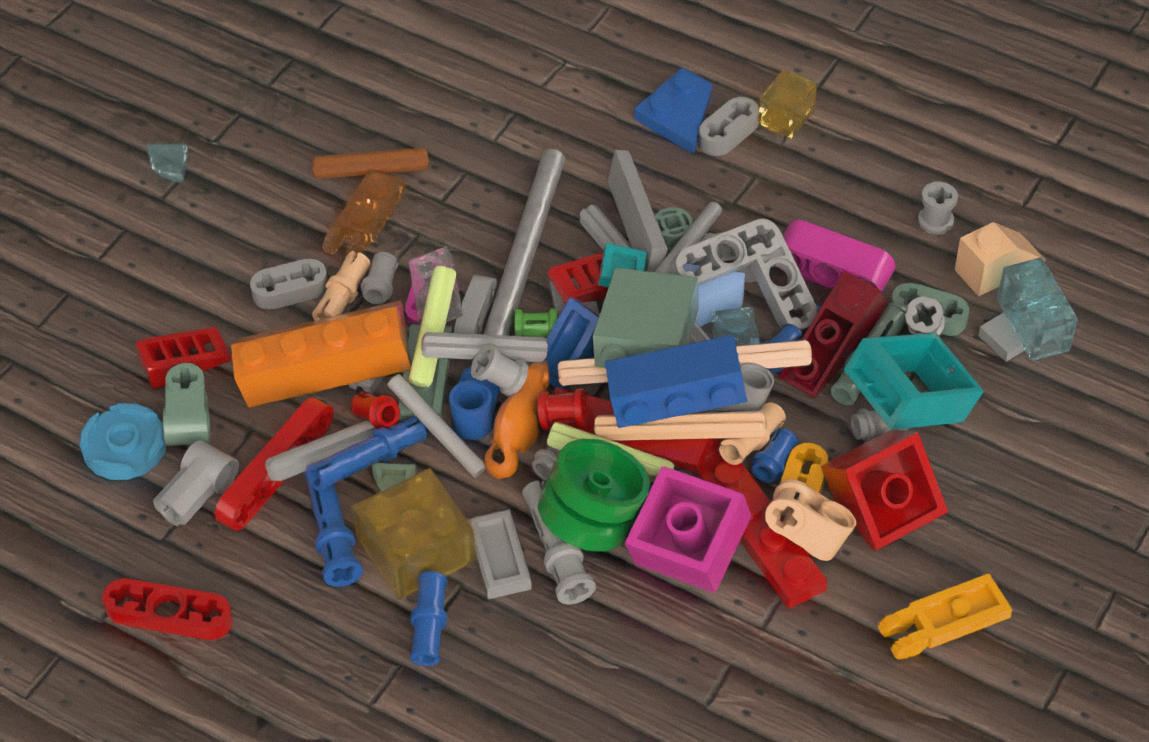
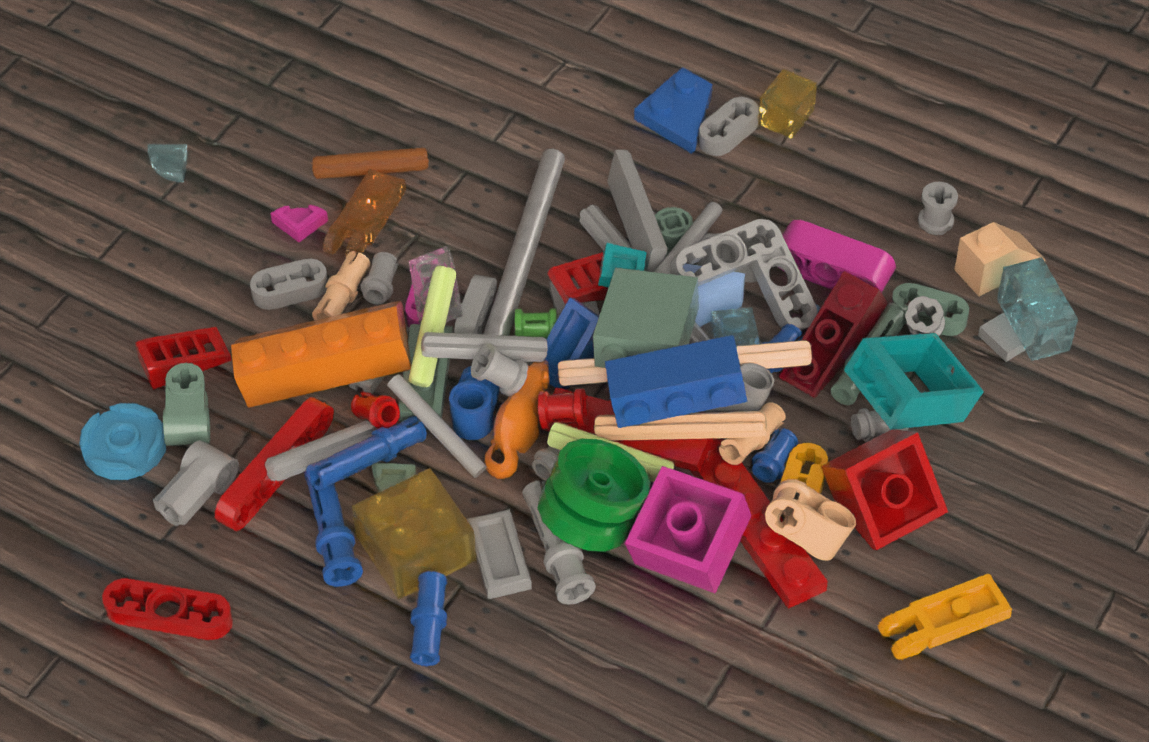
none -> dark pink tile [271,205,328,242]

